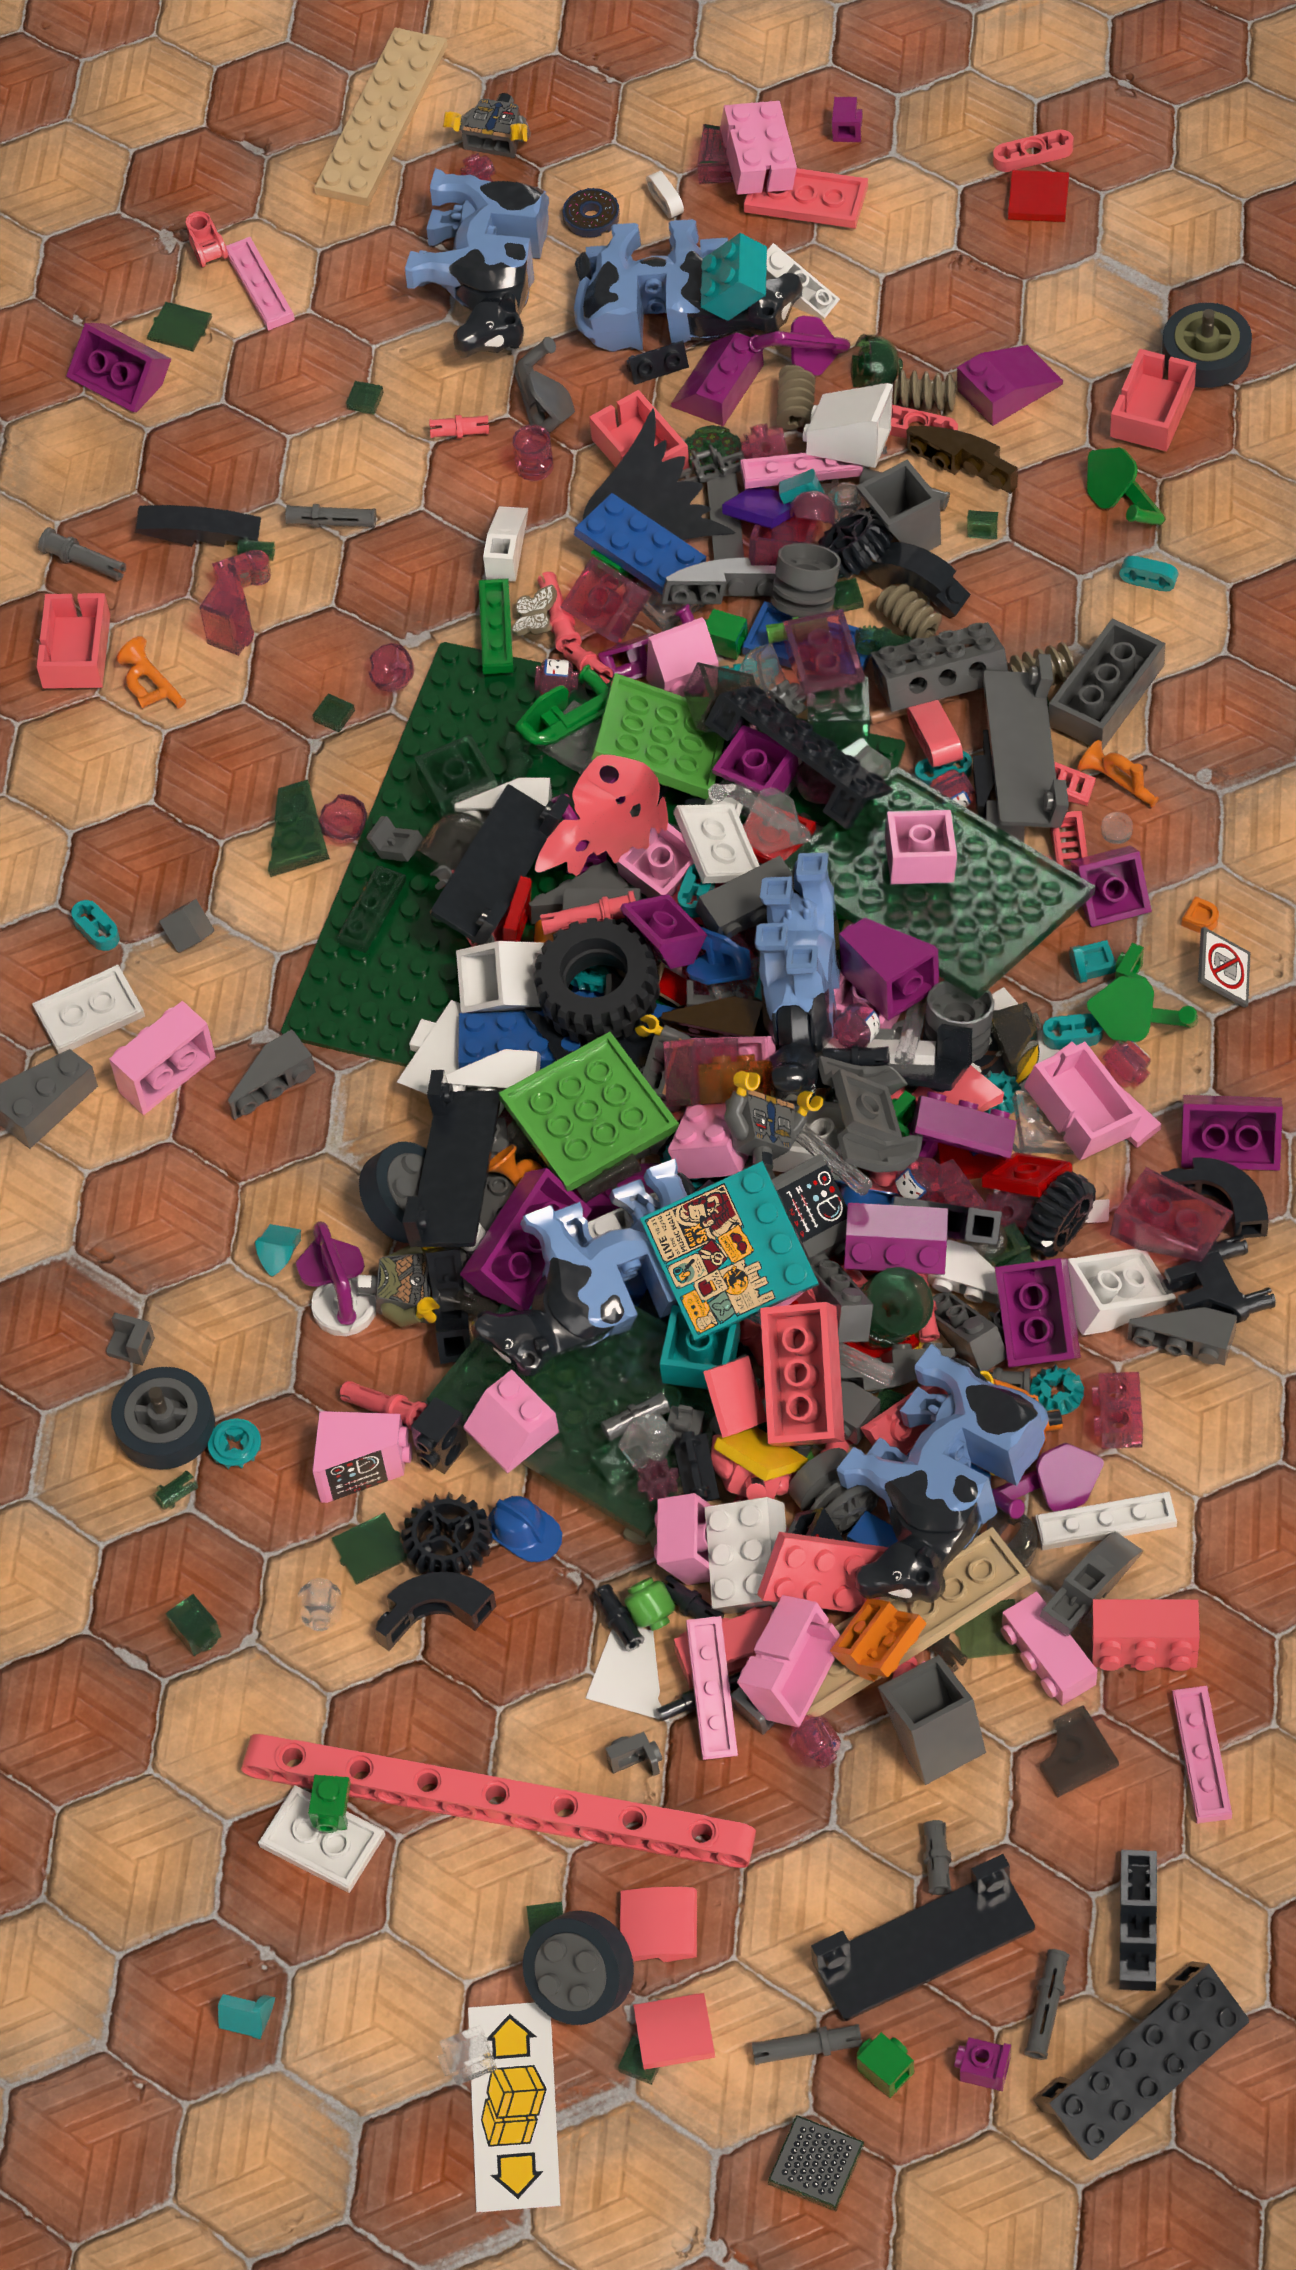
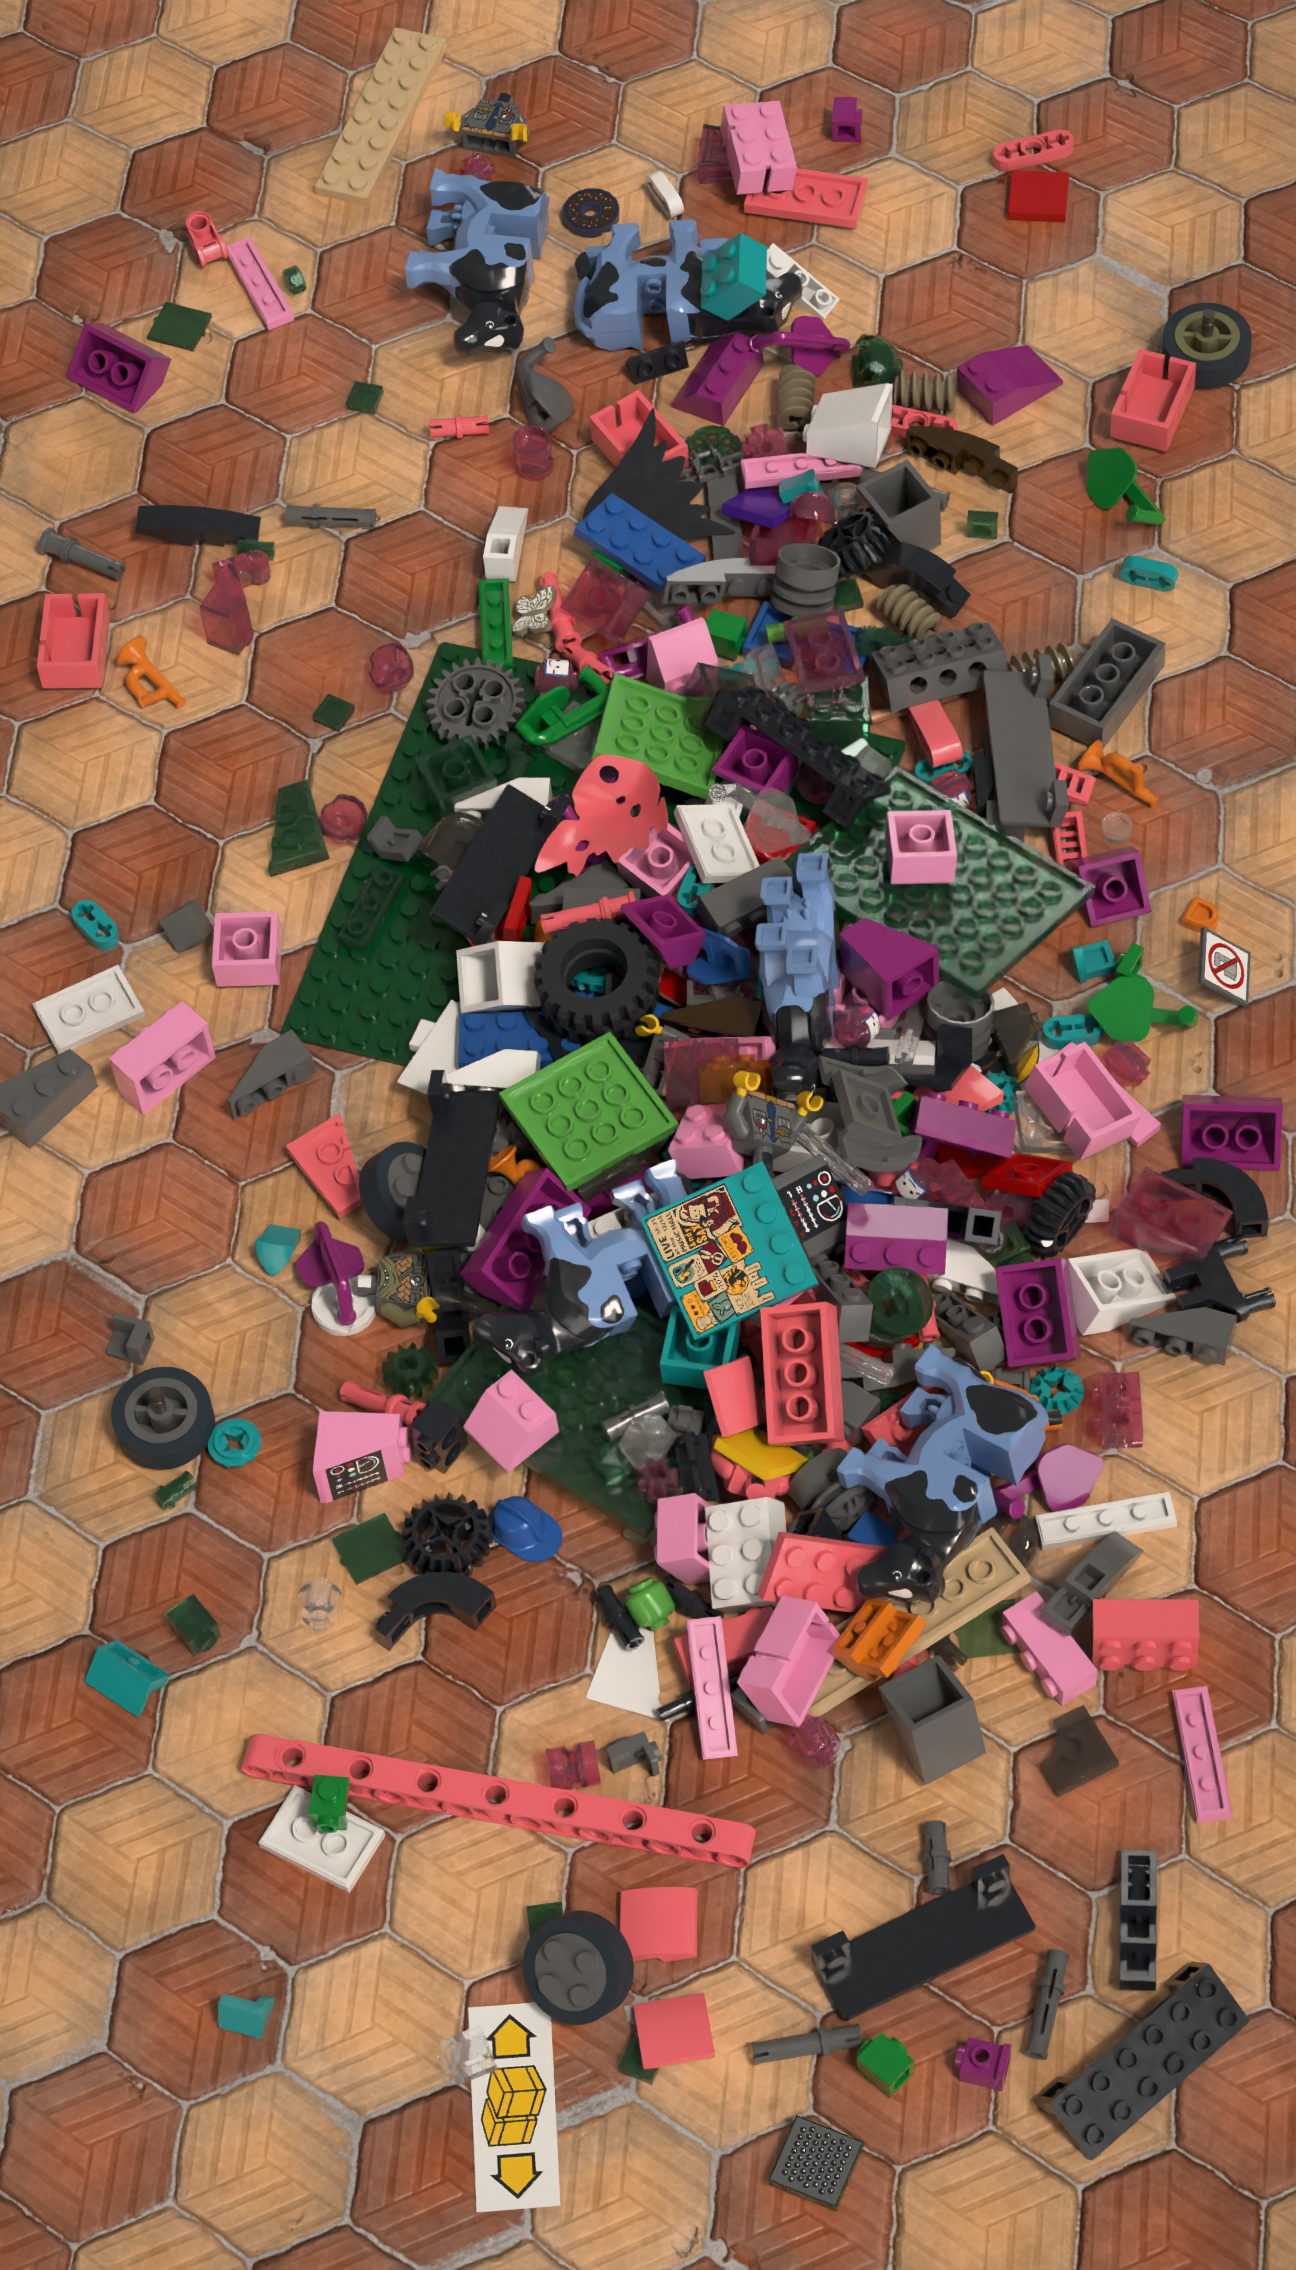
none -> teal panel [84,1640,170,1717]
none -> bright pink brick [212,911,283,987]
none -> clear green tile [282,265,306,295]
none -> coral wing [286,1113,363,1219]
none -> clear green gear [382,1342,439,1400]
none -> dark grey gear [426,657,526,751]
none -> clear pink wheel [546,1740,601,1790]

